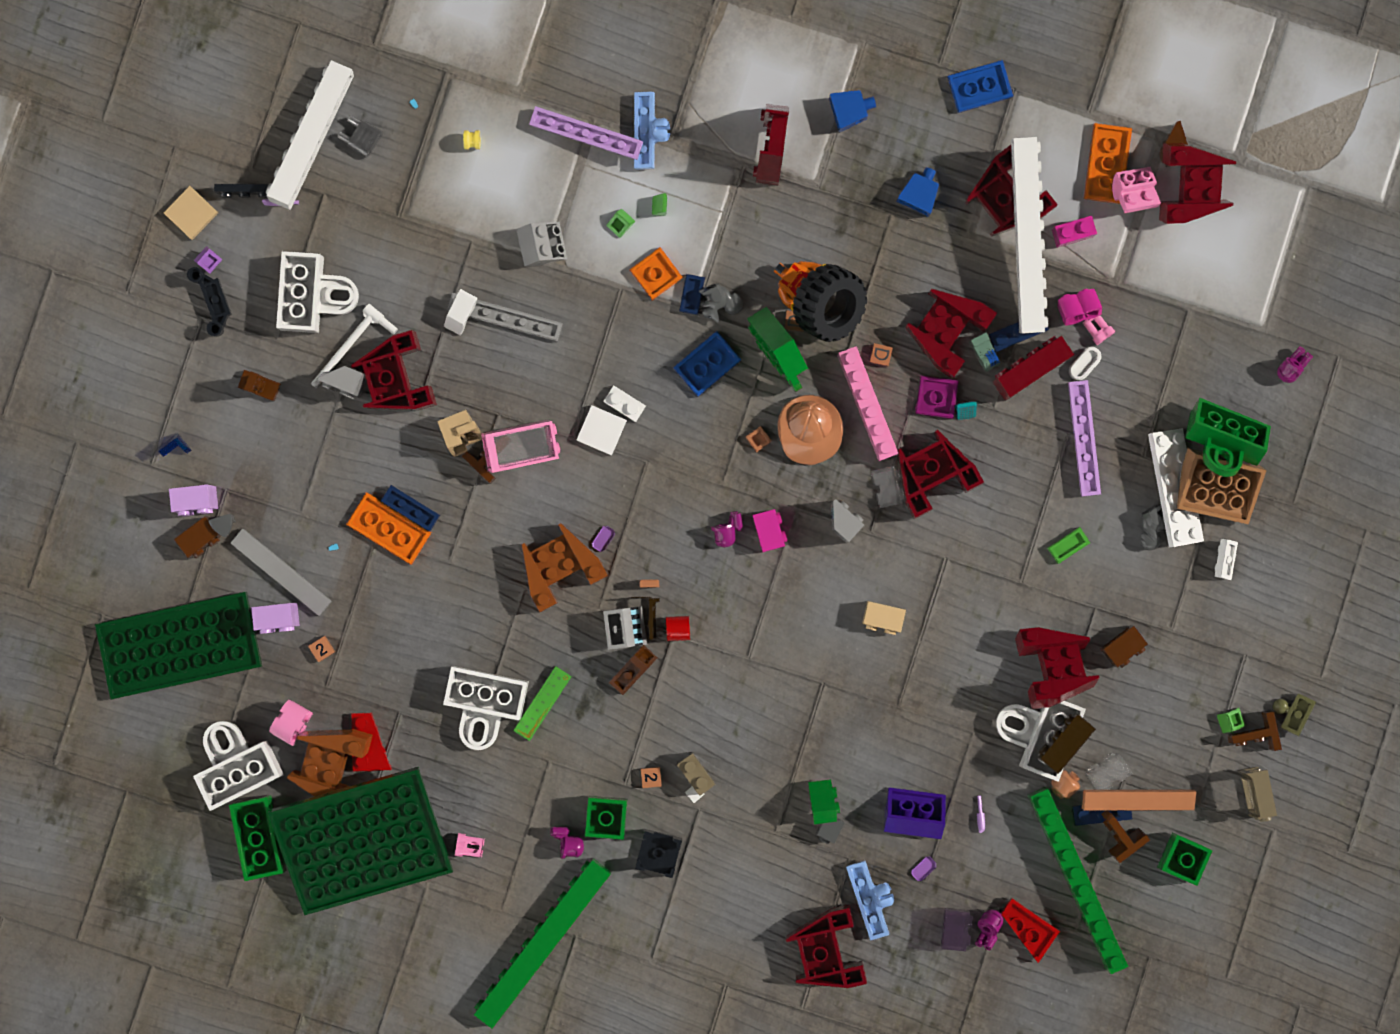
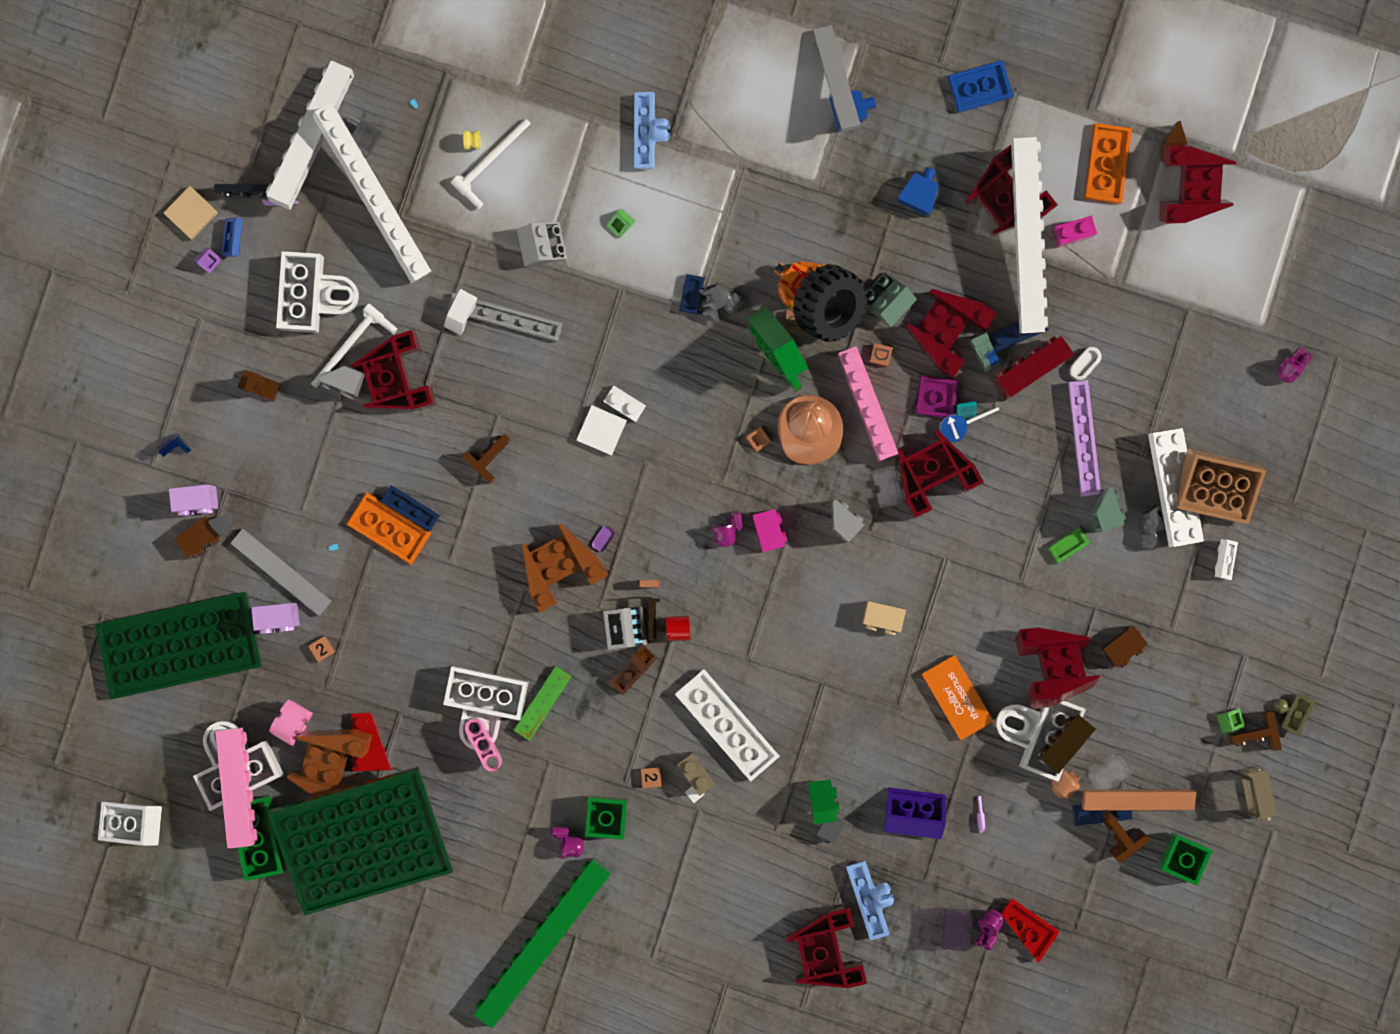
black plate [187,267,232,337] -> none
tan plate [437,410,482,457] -> none
bright pink piece [455,833,485,858] -> none
window [481,420,560,473] -> none
lavender plate [529,106,643,160] -> none
orange tile [629,247,683,301] -> none
black panel [635,829,682,878] -> none
bright green slope [652,193,667,216] -> none
blue tile [673,331,741,397] -> none
dark red wedge [753,104,789,186] -> none
medium lavender piece [911,857,936,881] -> none
green brick [1027,787,1128,975] -> none
dark pink brick [1057,289,1102,326] -> none
bright pink piece [1082,316,1115,345] -> none
bright pink brick [1112,167,1161,213] -> none
green brick [1185,398,1271,477] -> none
none -> white slope [98,802,162,846]
none -> bright pink brick [215,728,257,848]
none -> blue plate [221,217,243,257]
none -> white brick [312,102,431,284]
none -> white bar [451,118,531,209]
none -> bright pink beam [465,718,502,771]
none -> white plate [675,669,780,781]
none -> light grey tile [813,25,861,132]
none -> sand green slope [865,272,917,327]
none -> orange tile [921,655,994,741]
none -> blue piece [940,407,999,442]
none -> sand green slope [1090,487,1126,532]

